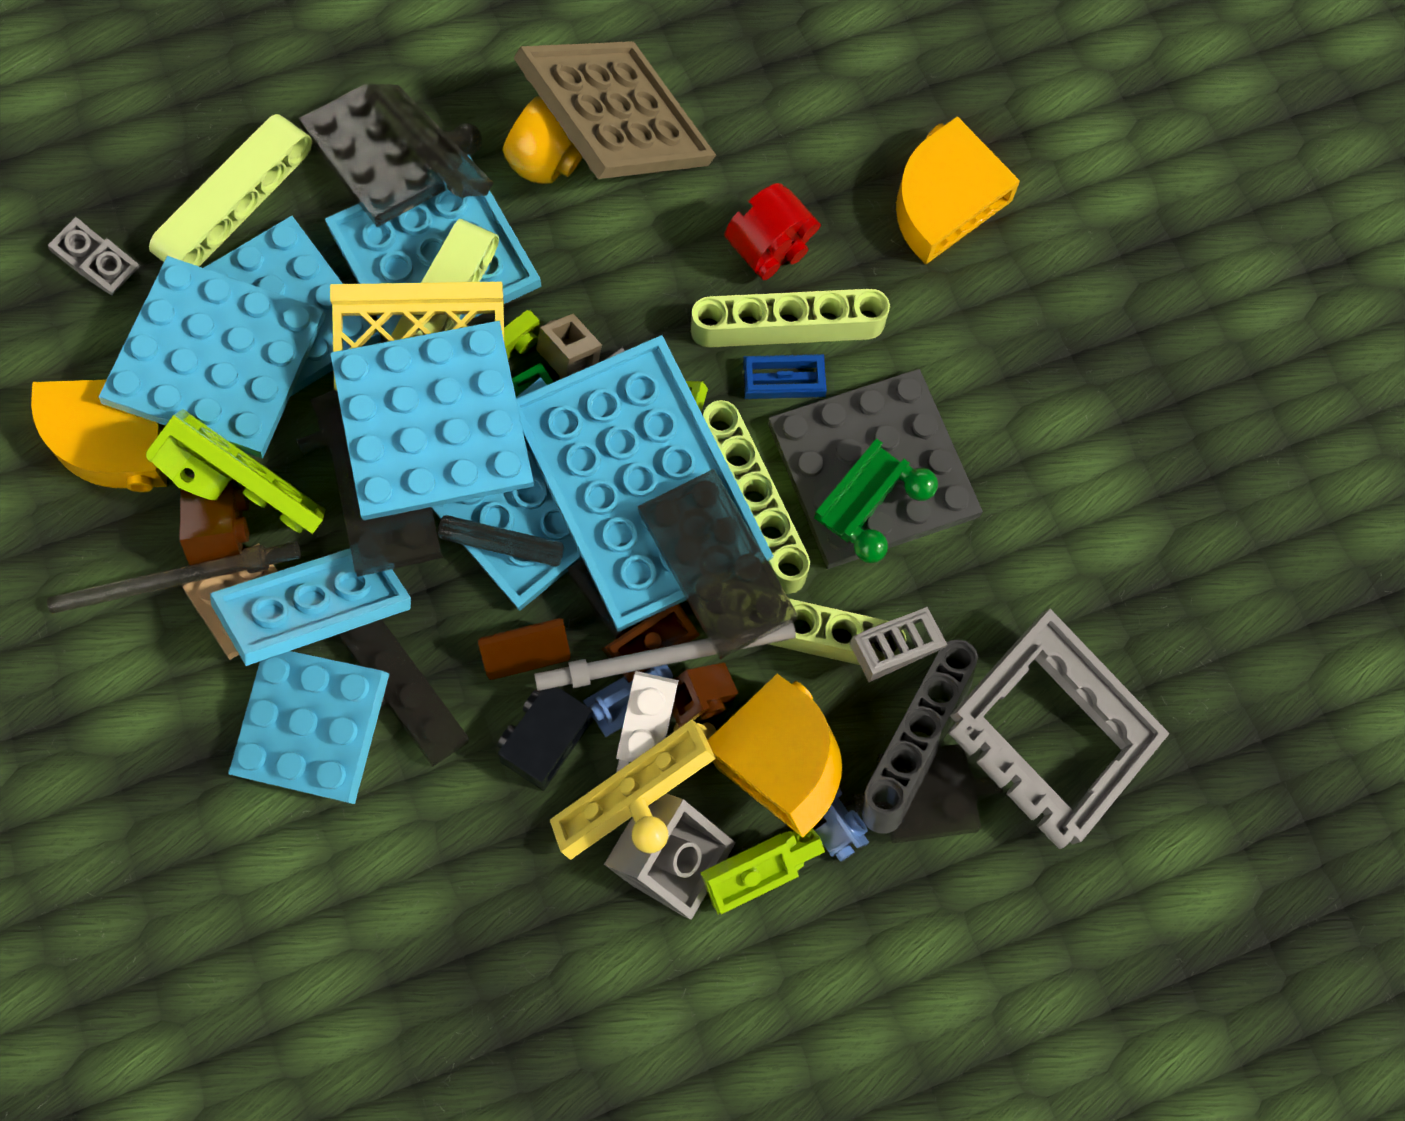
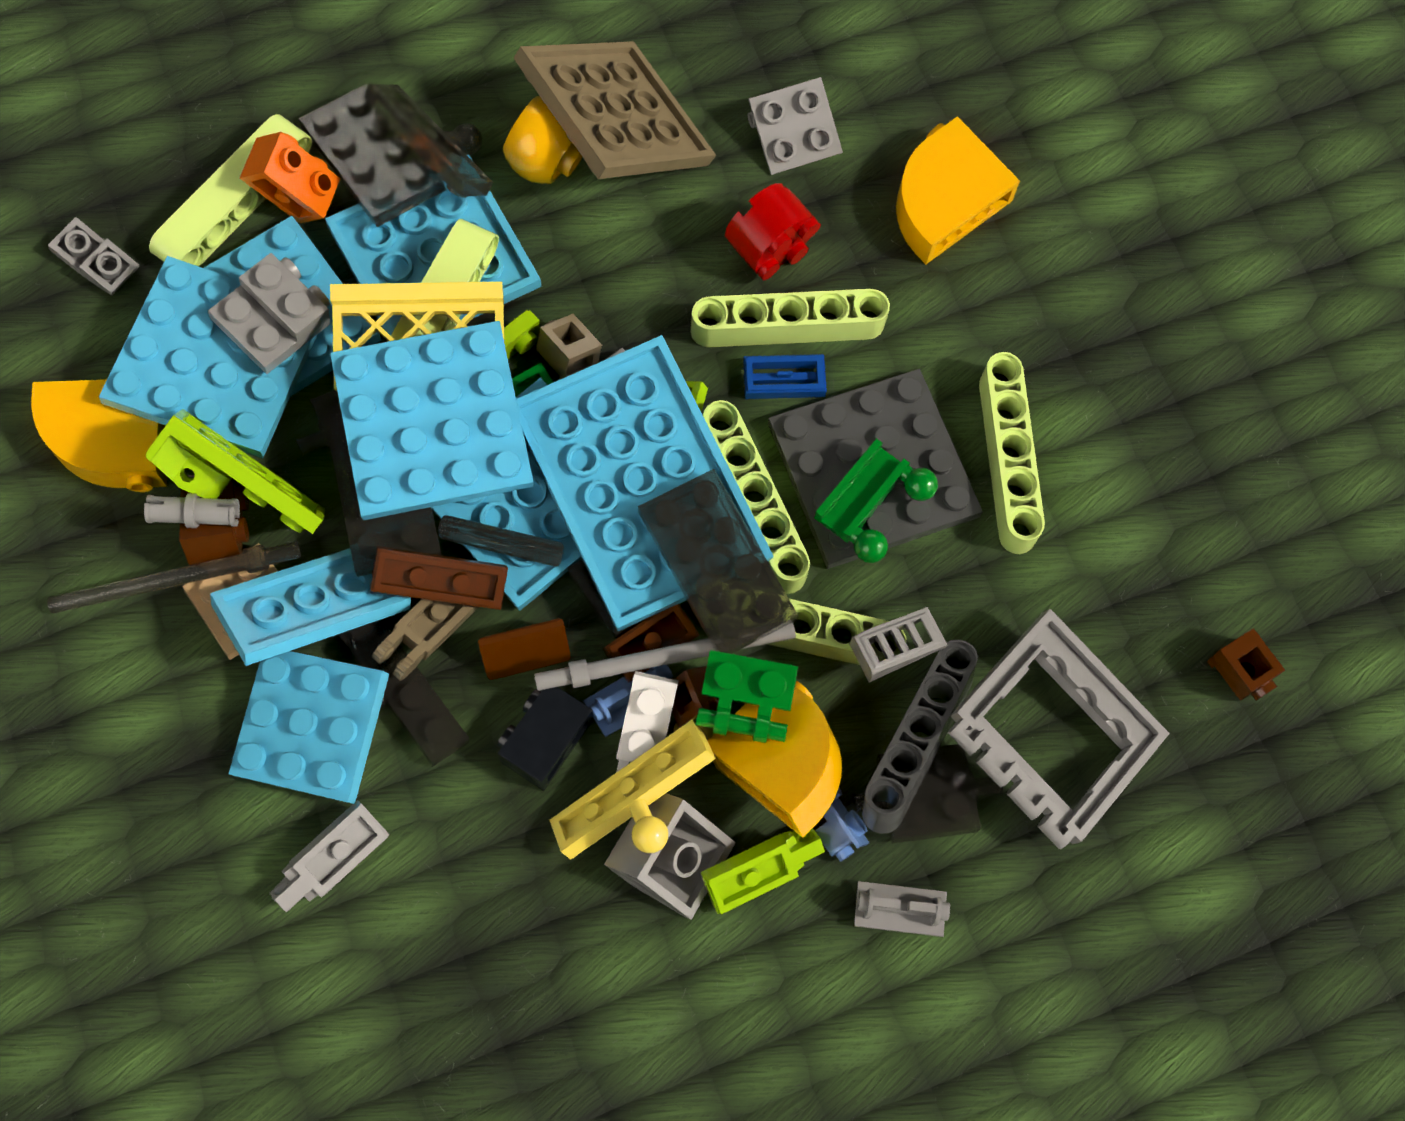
none -> light grey pin [144,493,240,528]
none -> light grey plate [208,253,330,374]
none -> orange brick [240,132,341,223]
none -> light grey hinge [269,800,389,912]
none -> reddish brown tile [370,546,508,610]
none -> dark tan hinge [372,599,479,681]
none -> green plate [696,650,798,743]
none -> light grey hinge [748,77,843,175]
none -> light grey hinge [854,881,950,937]
none -> yellowish green beam [979,352,1045,554]
none -> reddish brown brick [1207,628,1285,701]

